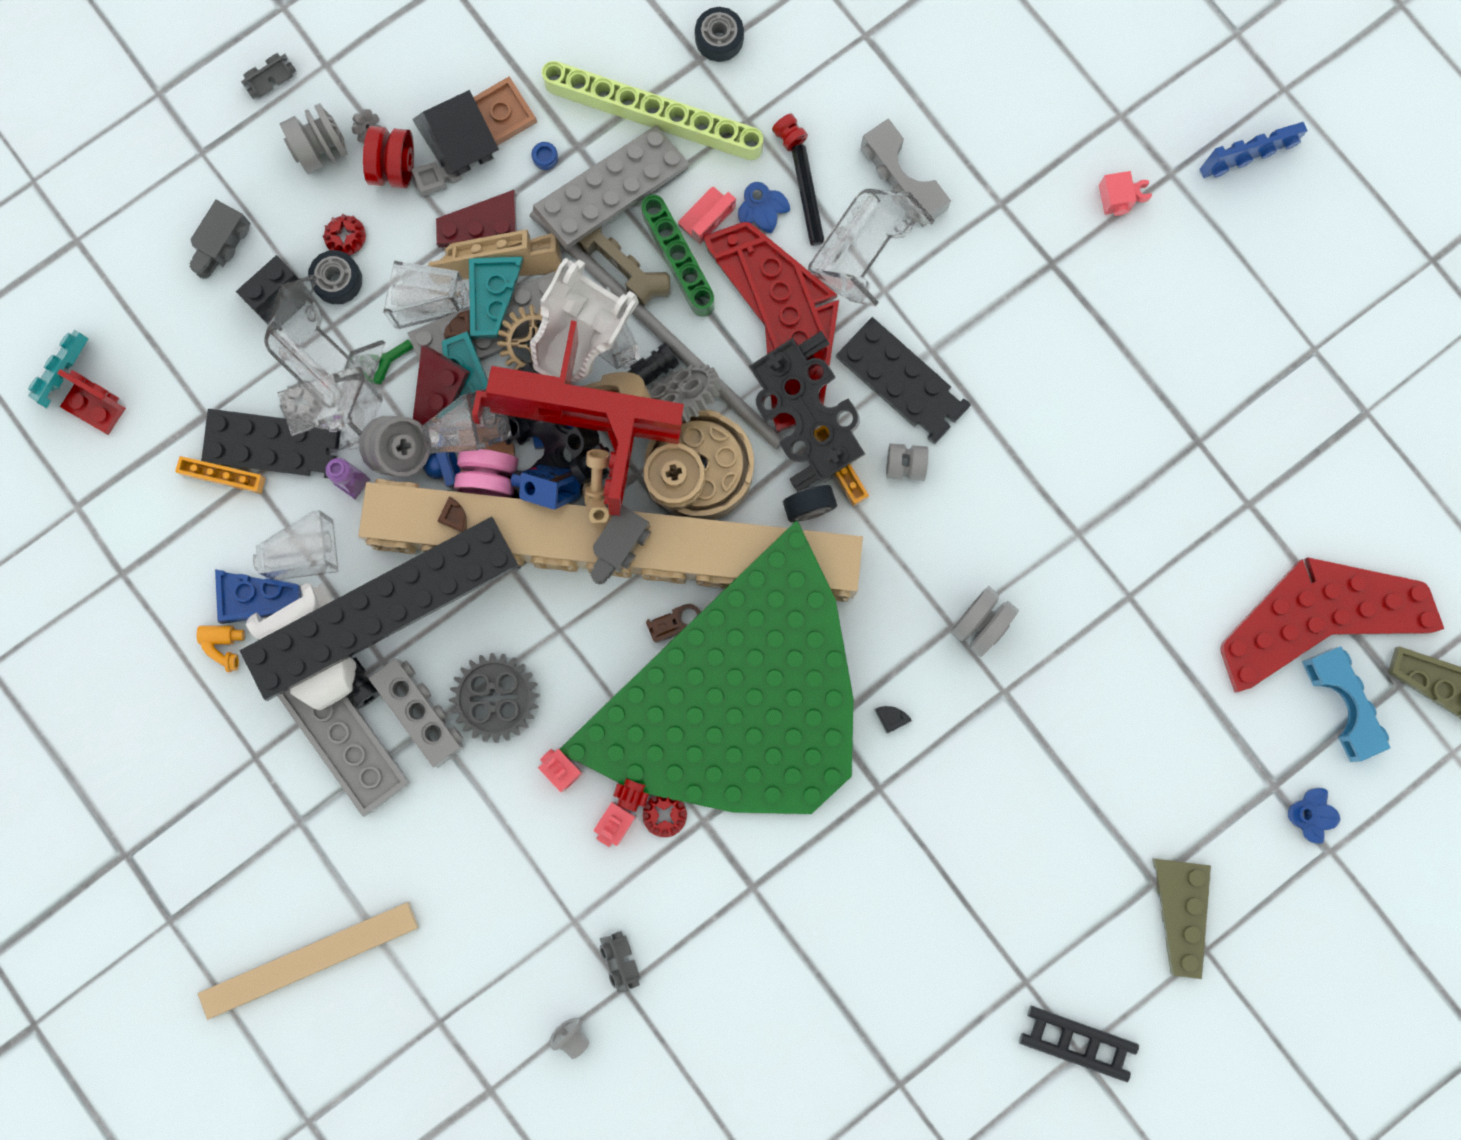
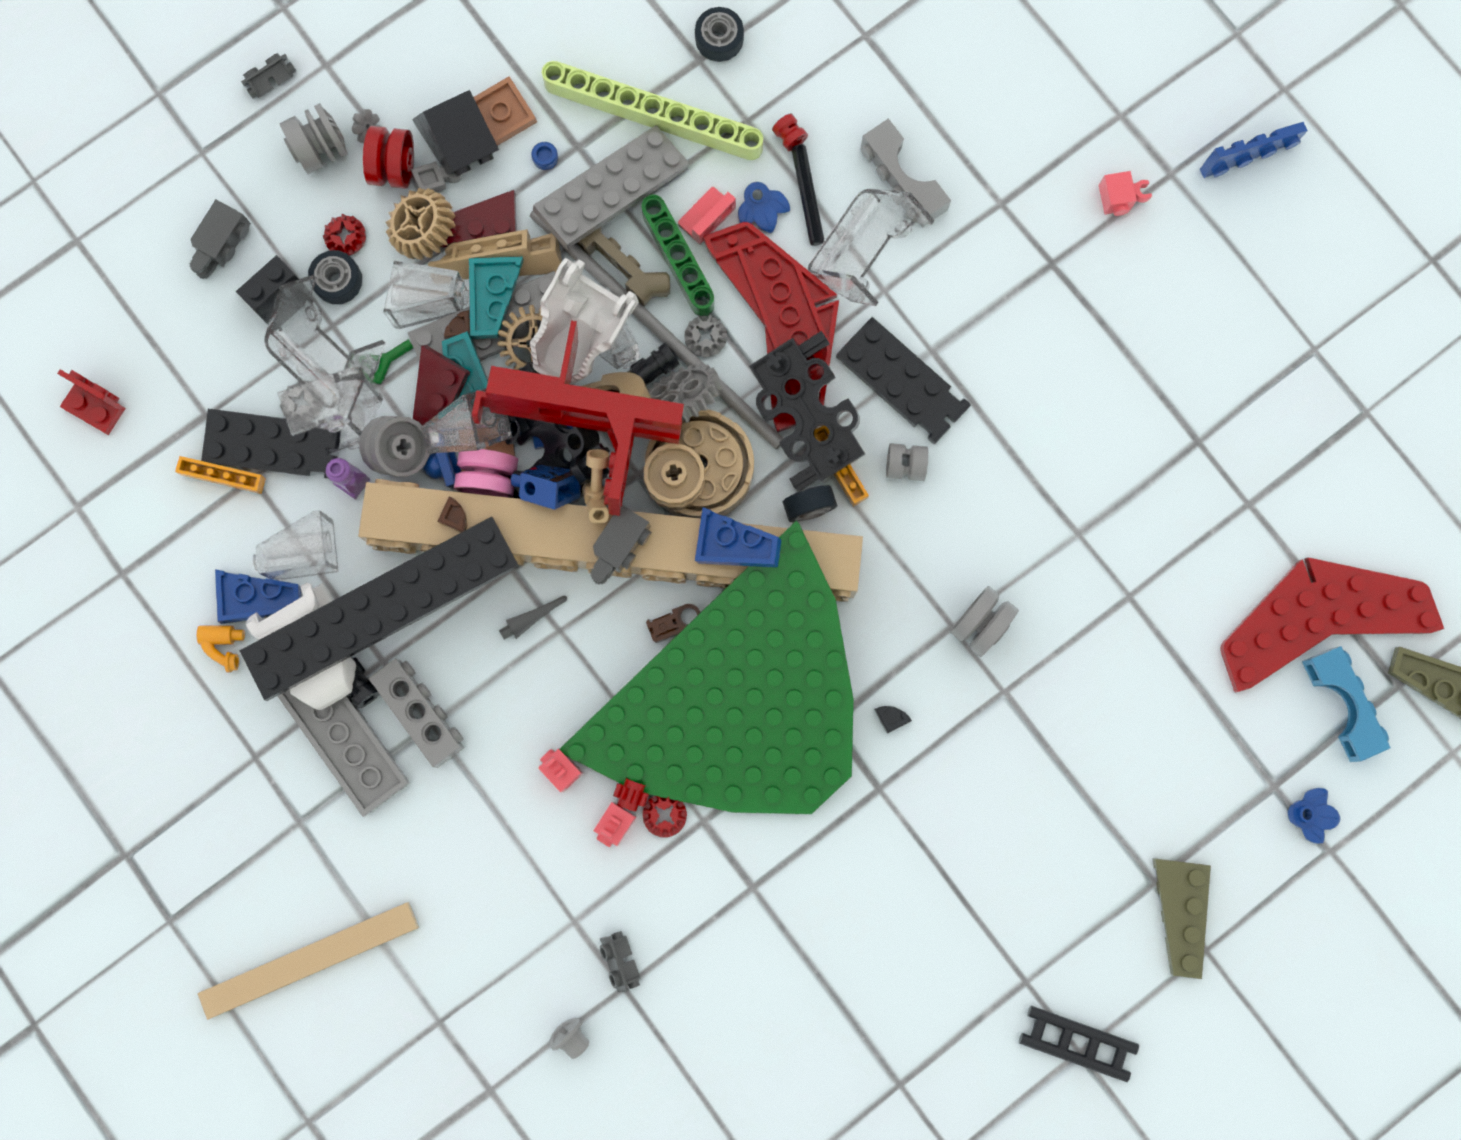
teal wing [28,330,89,409] -> none
dark grey gear [449,653,540,743] -> none
none -> tan gear [385,188,456,260]
none -> dark grey piece [499,596,567,640]
none -> light grey gear [685,315,727,357]
none -> blue wing [695,507,782,568]

